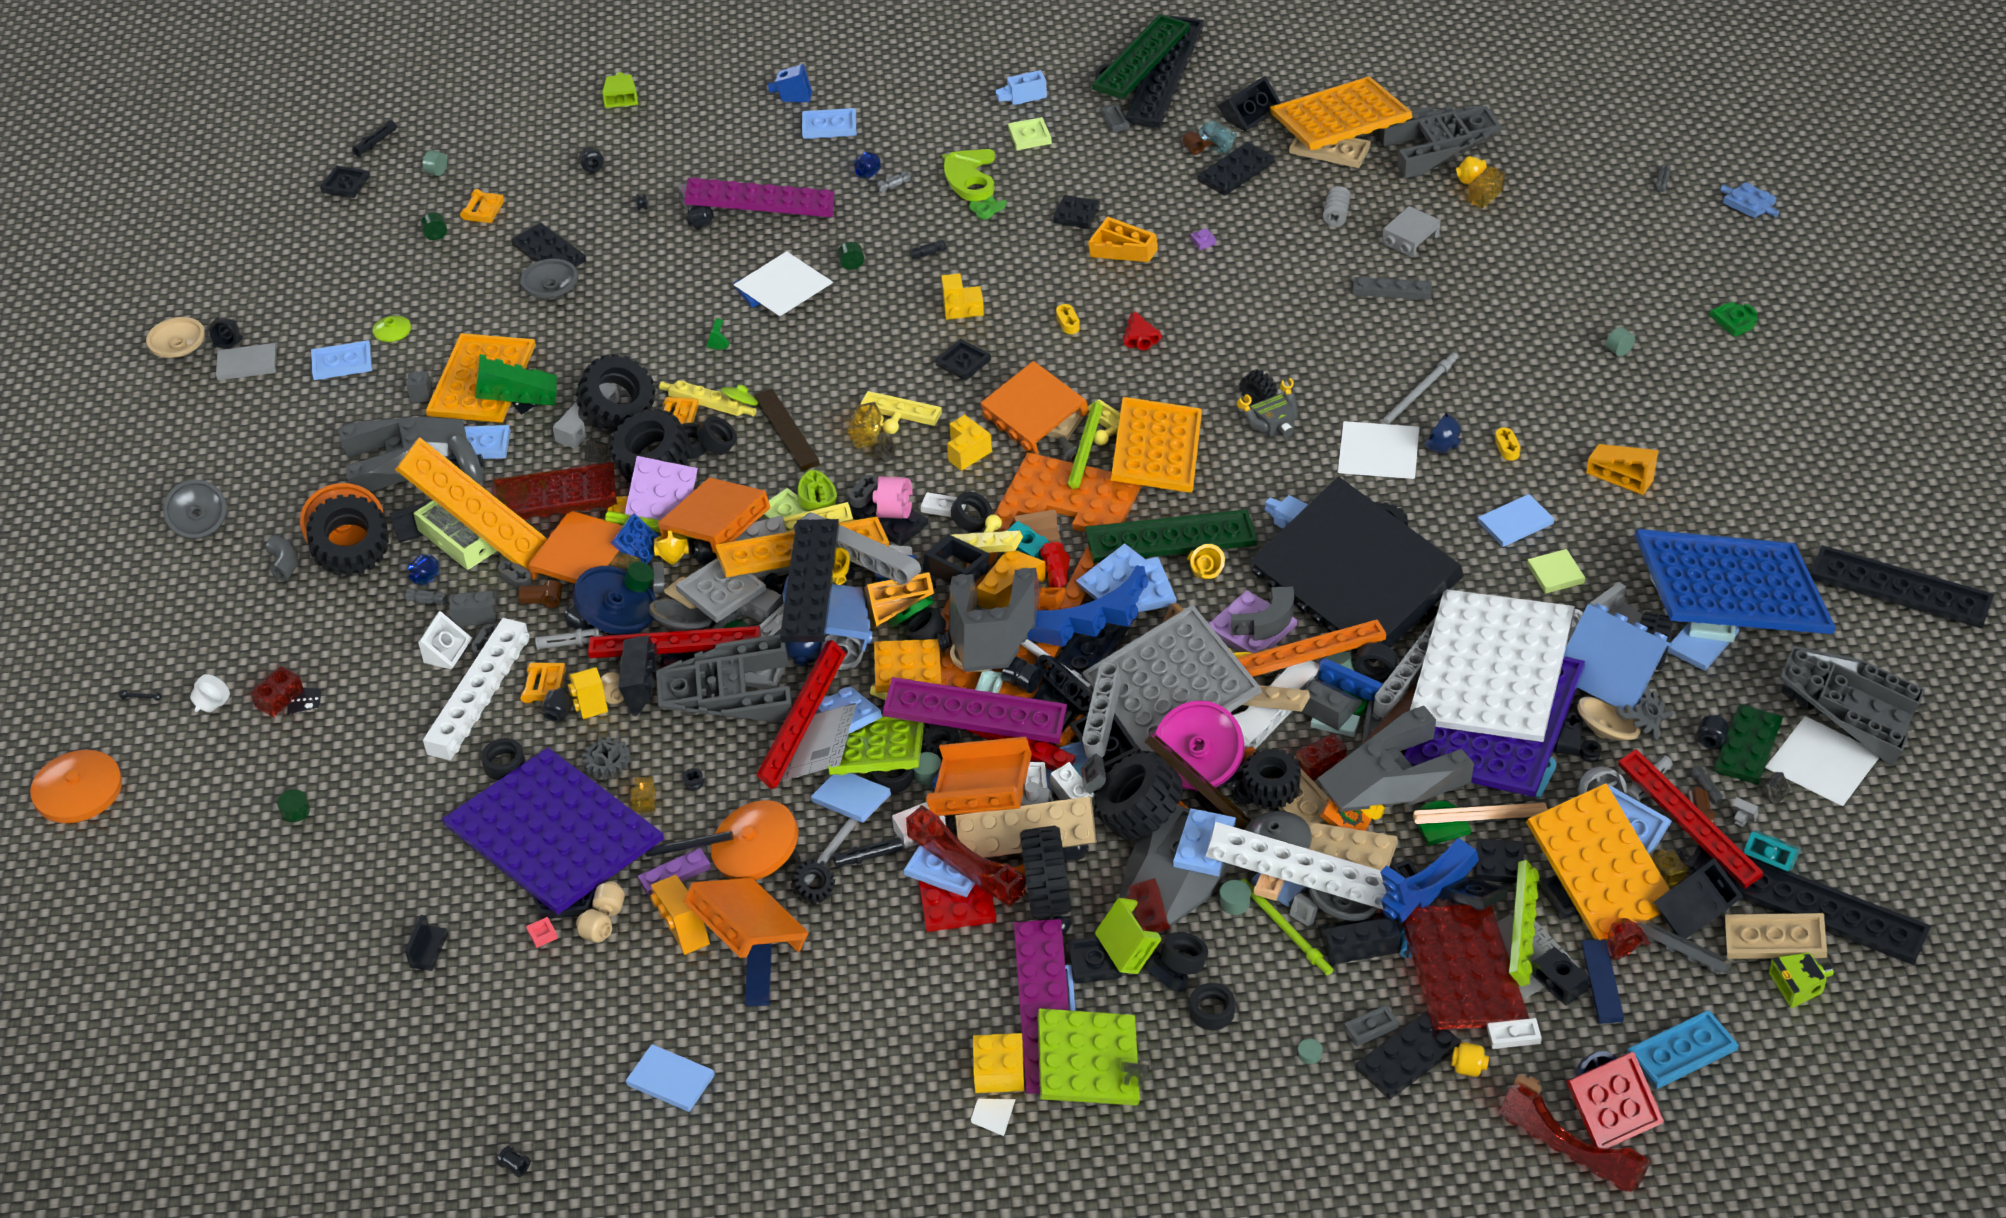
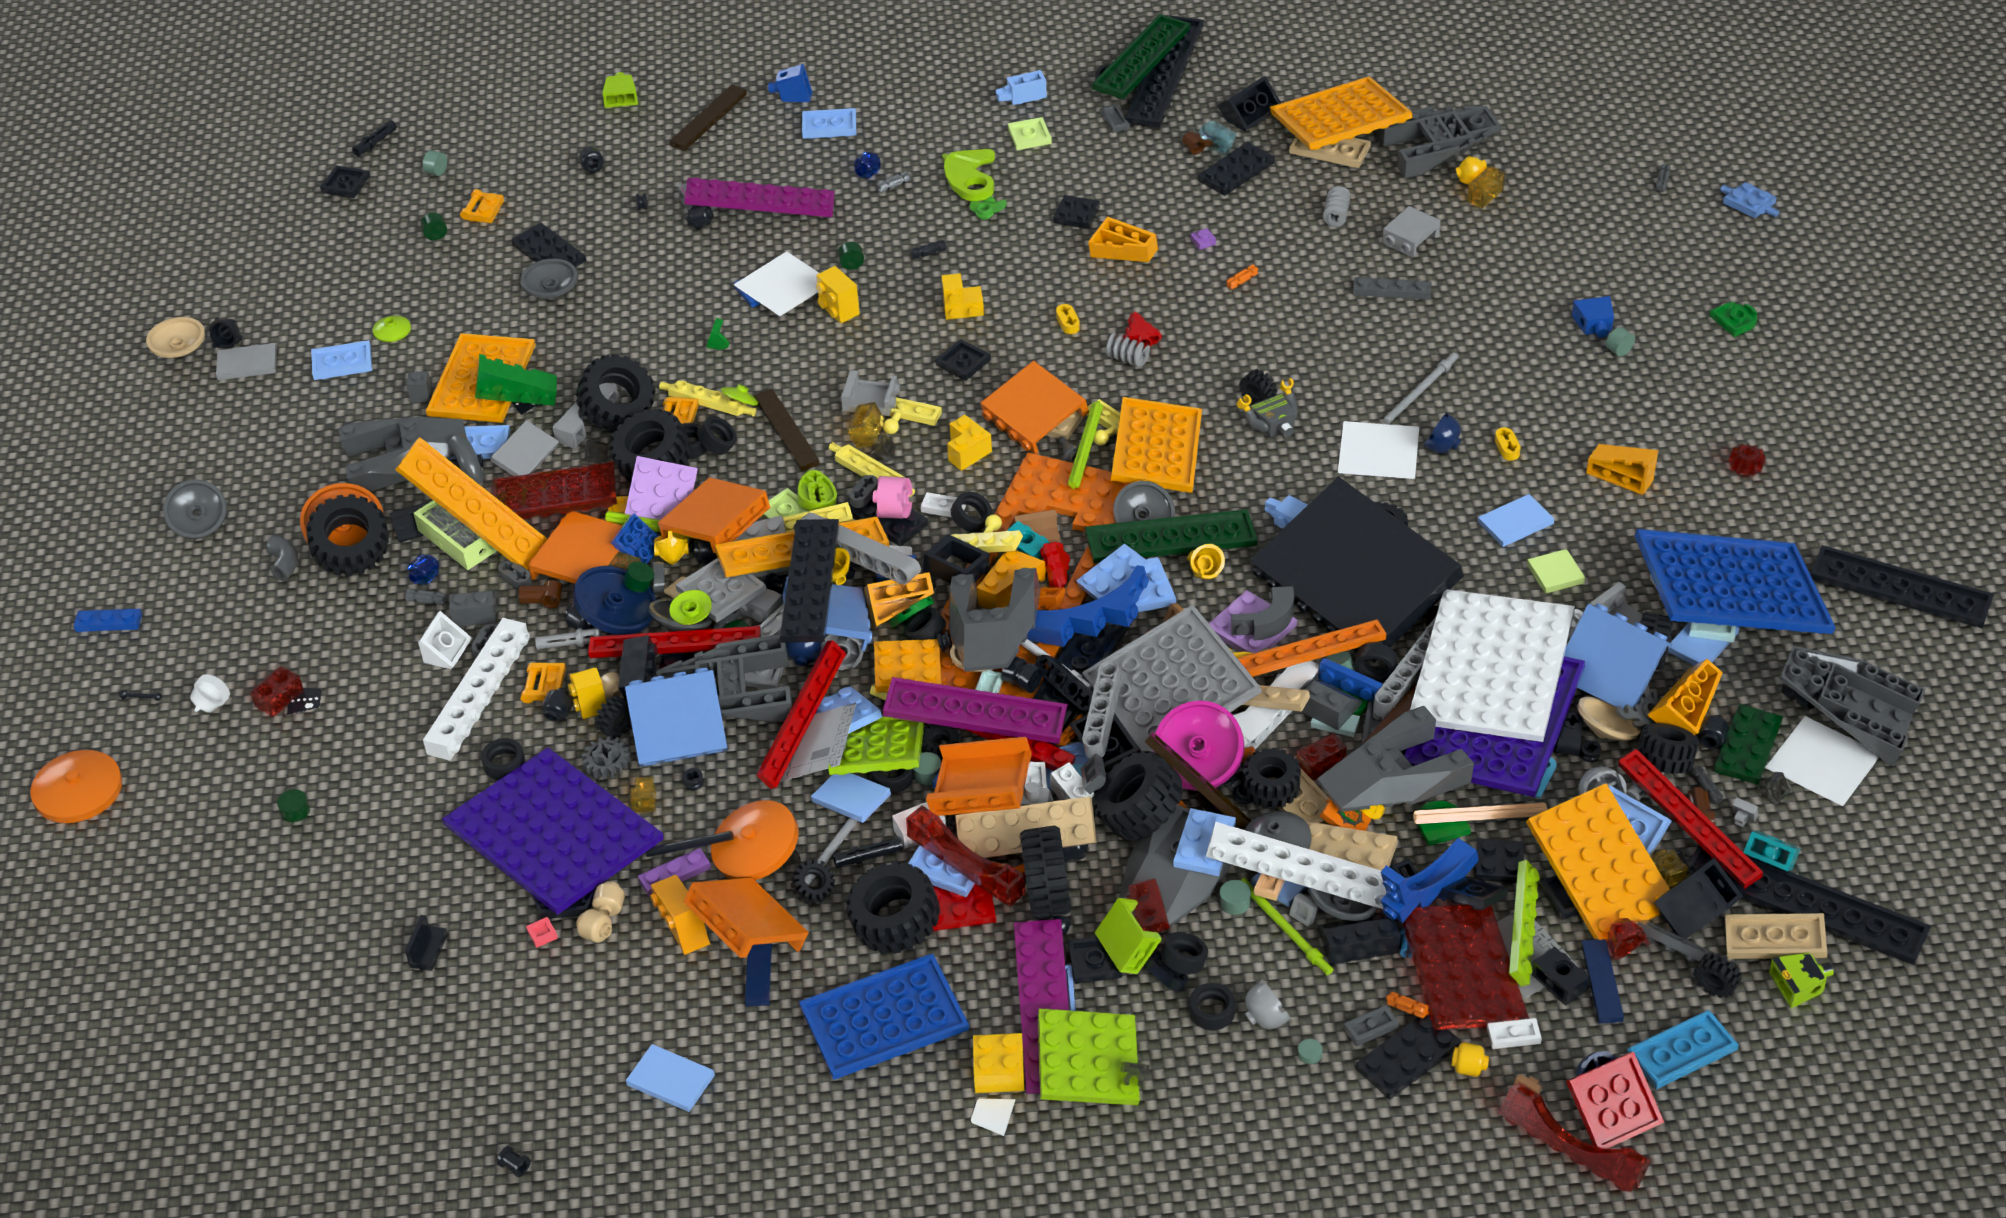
none -> blue plate [74,609,142,632]
none -> light grey tile [490,420,559,483]
none -> black tyre [594,696,632,739]
none -> medium blue panel [625,668,728,767]
none -> lime dish [669,590,712,625]
none -> dark brown tile [670,85,747,151]
none -> blue plate [799,953,969,1080]
none -> yellow brick [816,266,860,324]
none -> light yellow plate [829,442,915,497]
none -> light grey panel [841,370,900,416]
none -> black tyre [846,862,940,954]
none -> light grey piece [1106,333,1150,368]
none -> dark grey dish [1113,481,1175,523]
none -> orange axle [1226,265,1258,290]
none -> light grey cylinder [1244,980,1291,1030]
none -> orange axle [1386,992,1429,1018]
none -> blue torso [1572,296,1614,338]
none -> black tyre [1637,723,1699,774]
none -> light orange wedge [1647,659,1723,735]
none -> black tyre [1693,952,1742,998]
none -> clear red gear [1729,443,1766,476]

